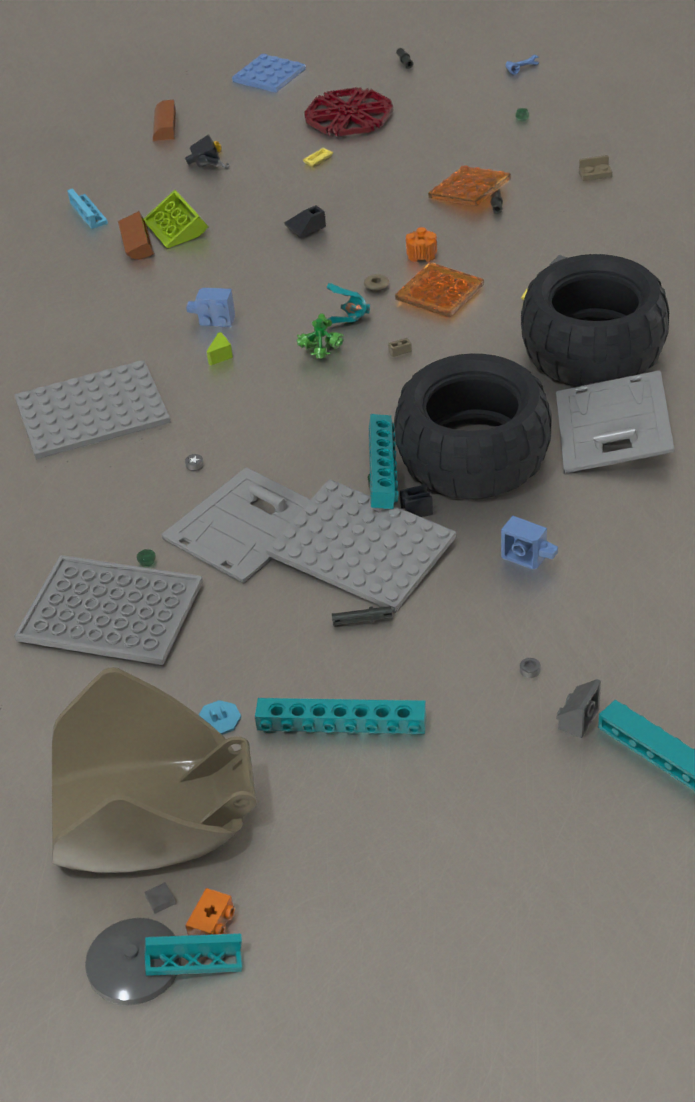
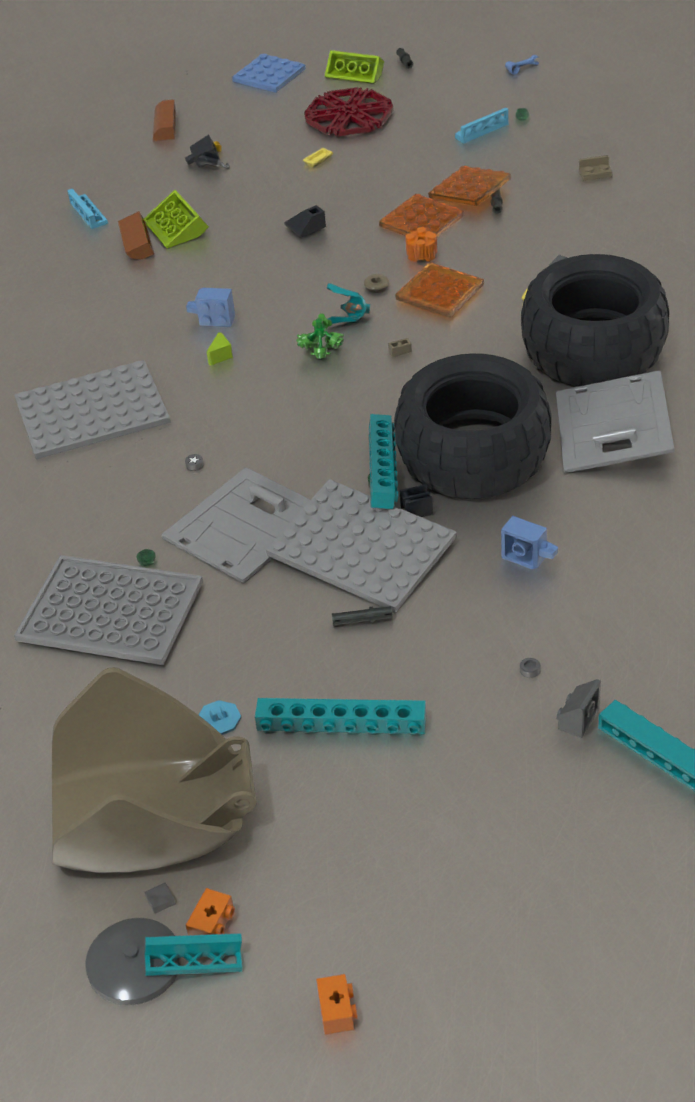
none -> orange brick [316,974,358,1035]
none -> lime slope [325,50,384,84]
none -> clear orange plate [379,194,464,237]
none -> medium azure fence [455,108,509,144]

